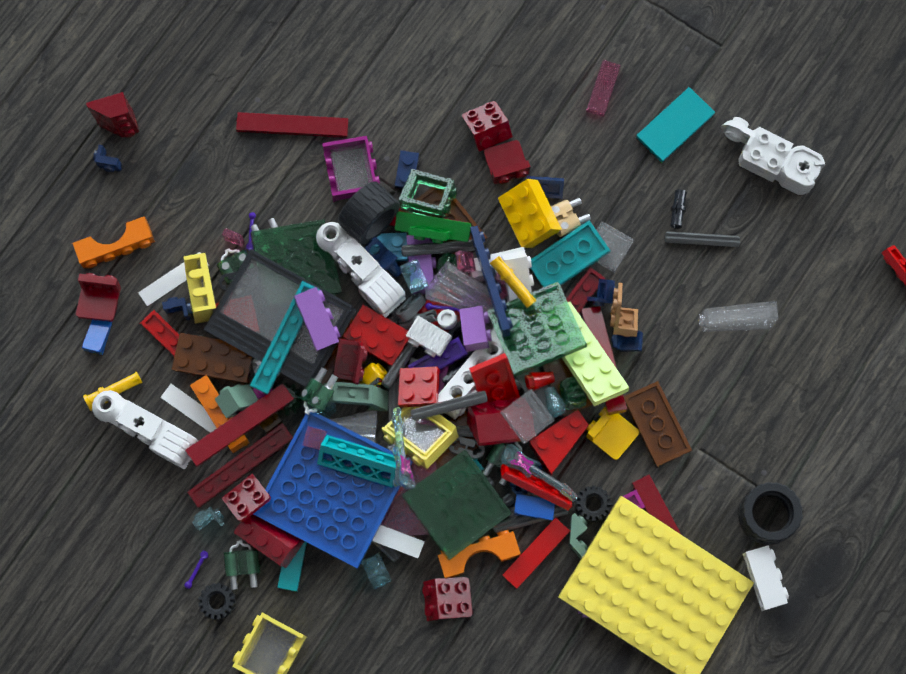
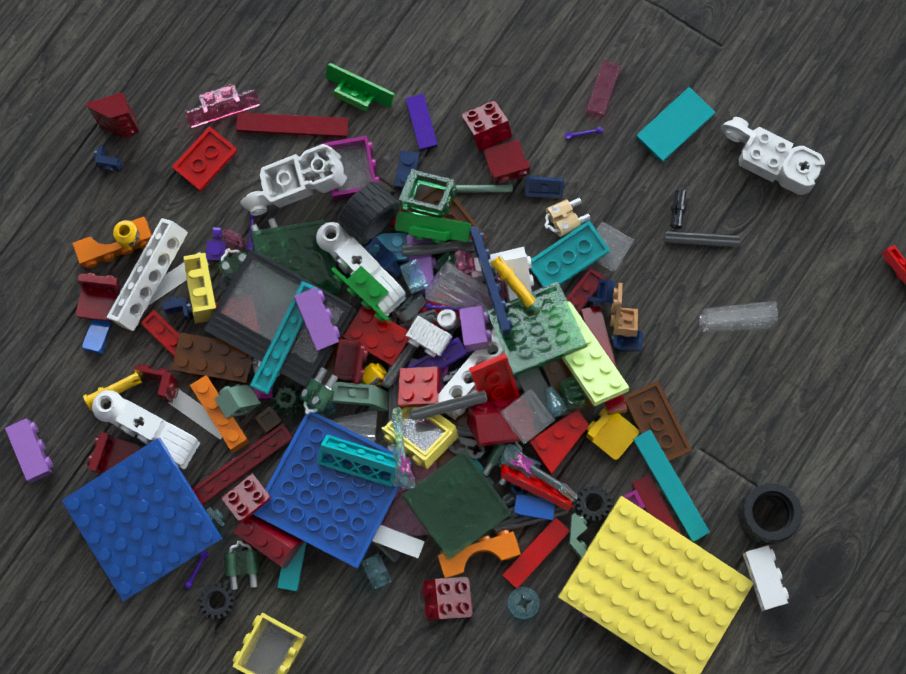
dark red tile [185,384,294,467] -> none
clear pink tile [303,426,327,450] -> none
yellow brick [498,179,562,248] -> none
red cone [525,371,555,391] -> none
none -> medium lavender brick [5,418,53,483]
none -> blue plate [62,438,223,601]
none -> dark red bracket [87,432,141,475]
none -> white brick [107,218,188,331]
none -> yellow head [113,221,140,248]
none -> dark red bracket [133,364,179,403]
none -> red plate [172,126,238,192]
none -> clear pink bracket [185,84,260,128]
none -> dark purple plate [206,227,227,262]
none -> white brick [240,144,347,216]
none -> green bracket [325,63,395,112]
none -> green bracket [331,266,391,324]
none -> dark purple tile [406,93,438,151]
none -> sand green bar [456,185,513,193]
none -> clear light blue gear [508,587,540,619]
none -> dark purple hinge [565,127,603,140]
none -> teal tile [633,430,710,542]

